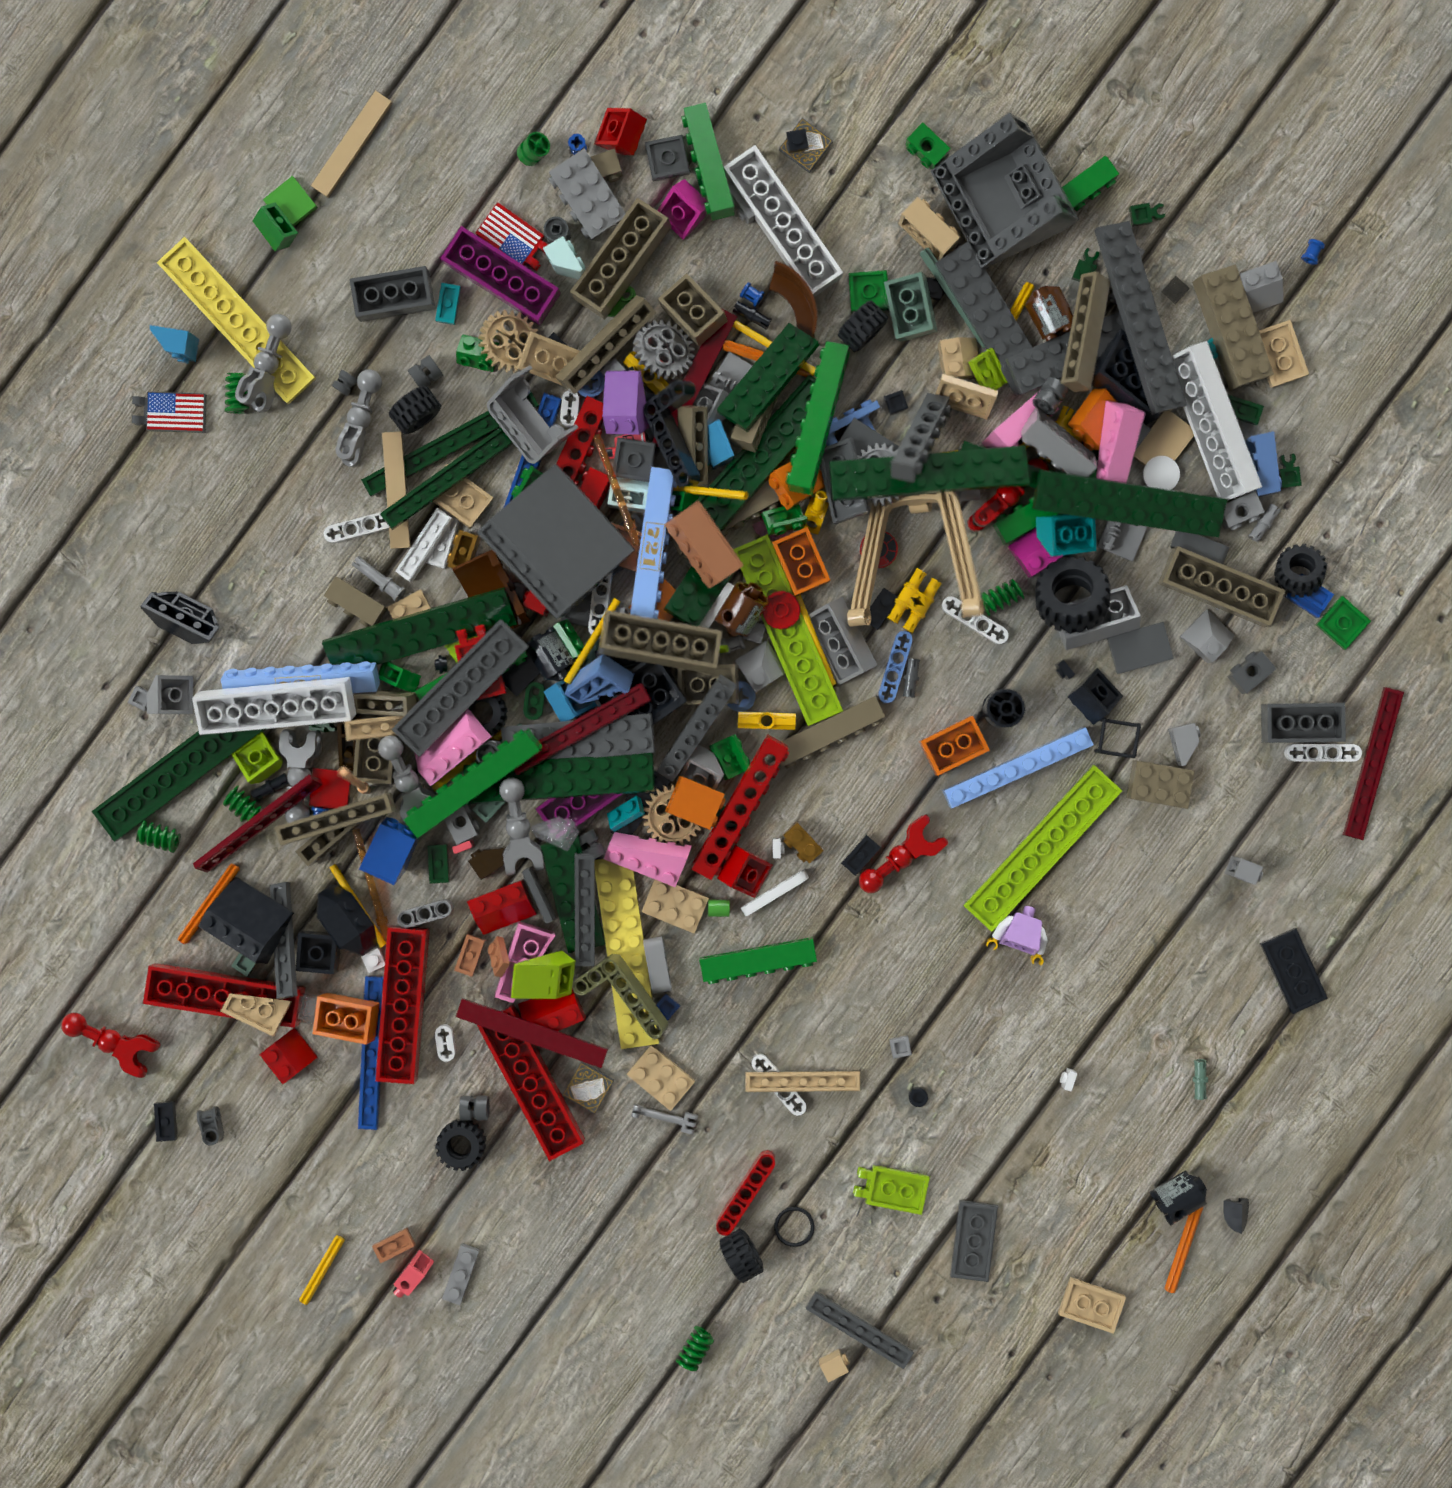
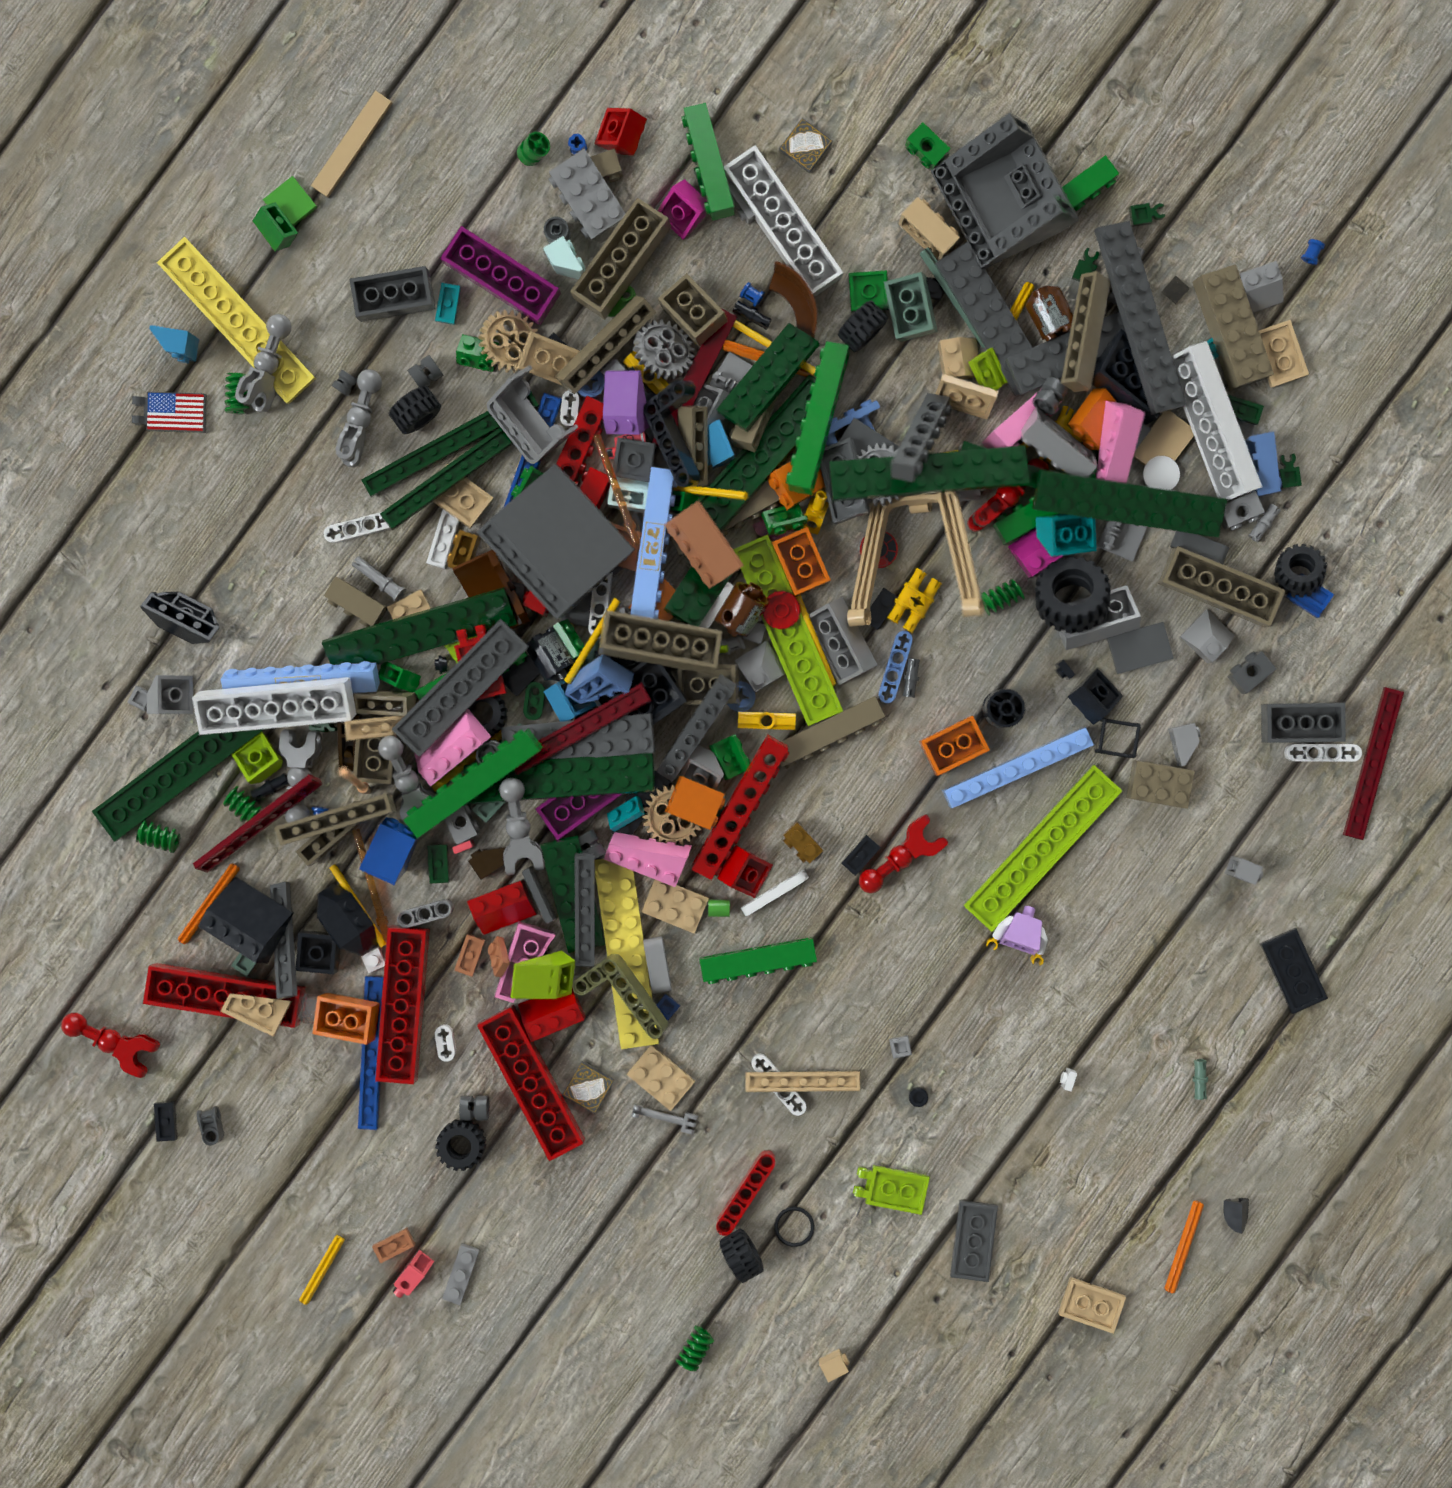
red slope [259,1028,318,1084] -> none
red tile [309,768,352,809] -> none
tan tile [382,431,411,549] -> none
white tile [396,508,454,582] -> none
dark red tile [455,998,608,1068] -> none
tile [475,202,548,271] -> none
clear slope [531,817,579,851] -> none
dark grey tile [645,135,690,182] -> none
white plate [773,838,785,858] -> none
black plate [786,129,809,153] -> none
dark grey plate [806,1291,914,1369] -> none
black tile [884,390,908,415] -> none
white beam [941,596,1009,644] -> none
black cylinder [1149,1170,1207,1226] -> none
green tile [1315,596,1371,650] -> none

